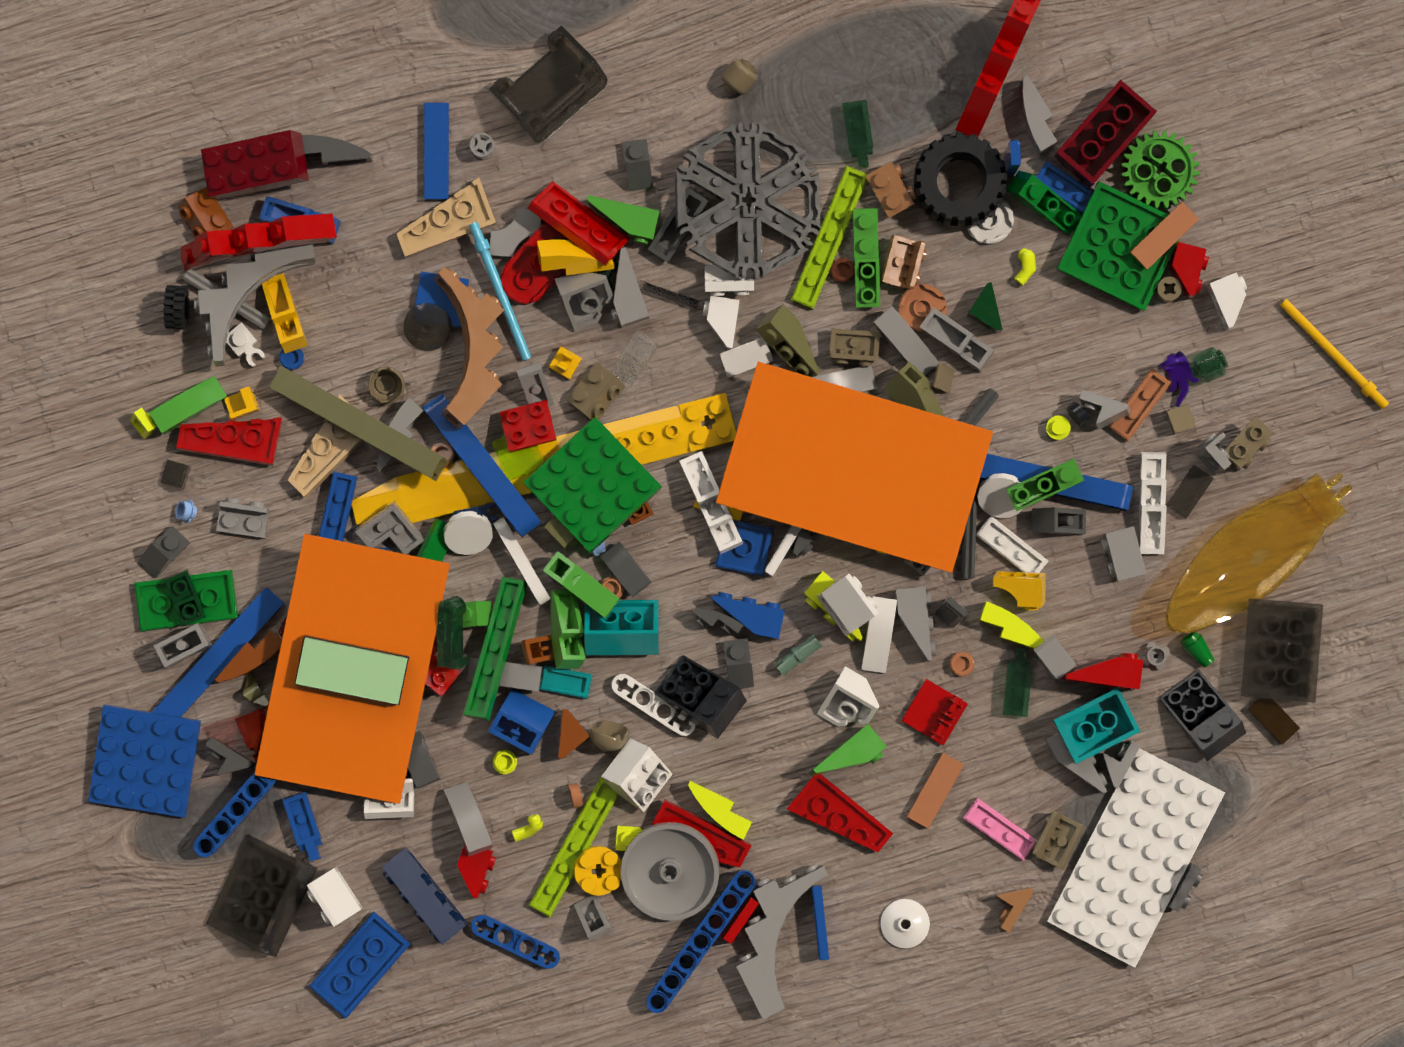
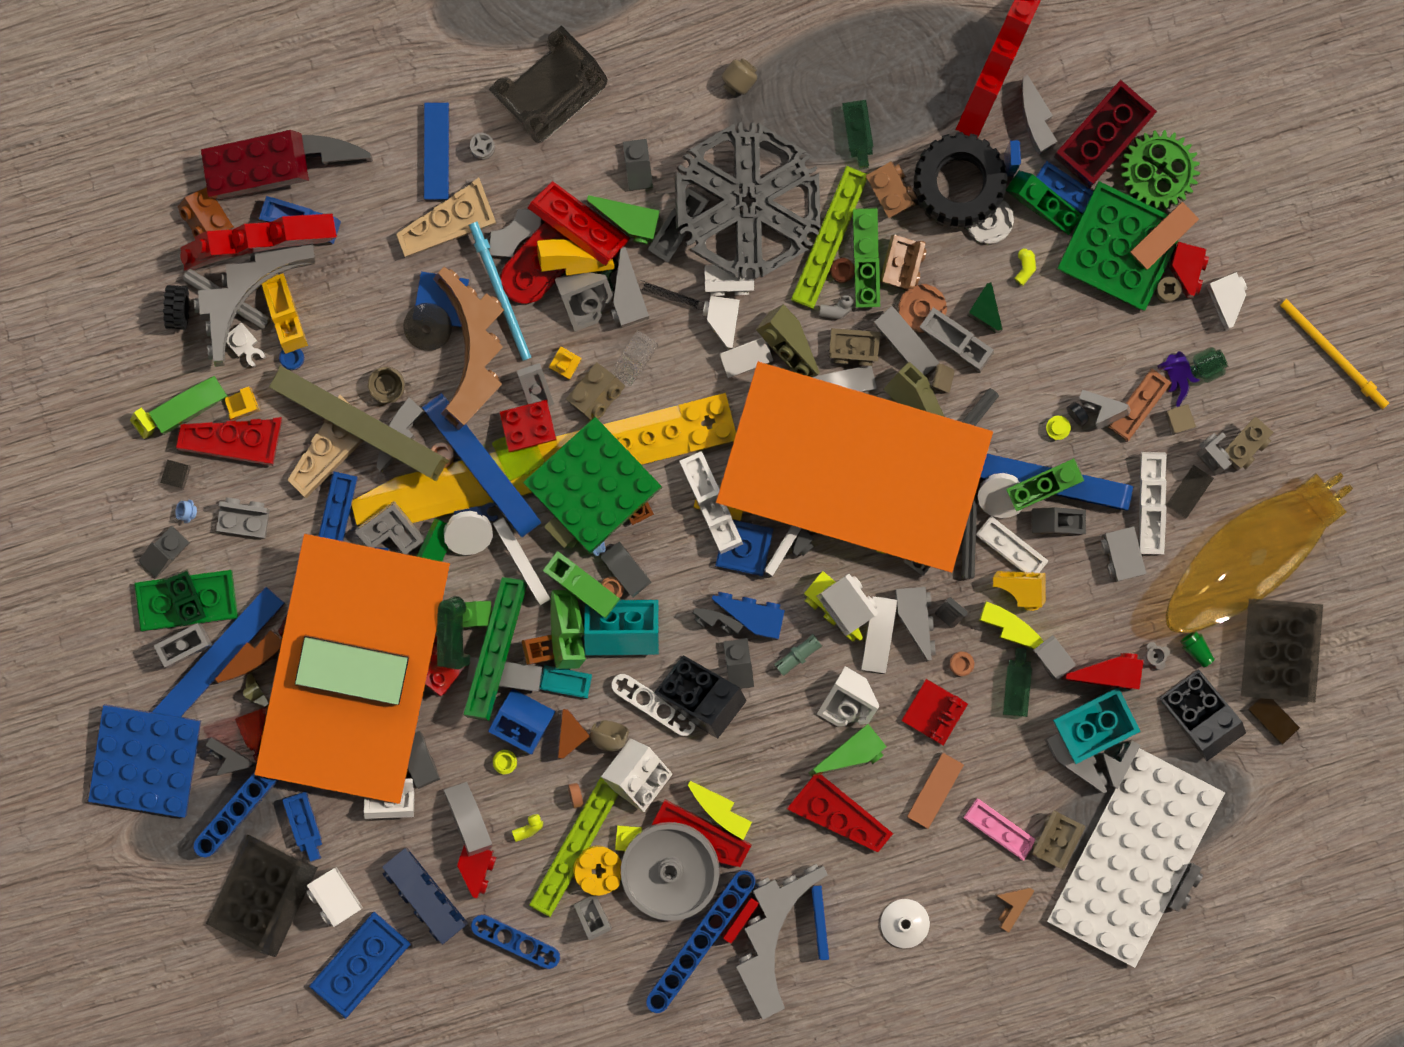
none -> light grey arm [819,295,854,319]

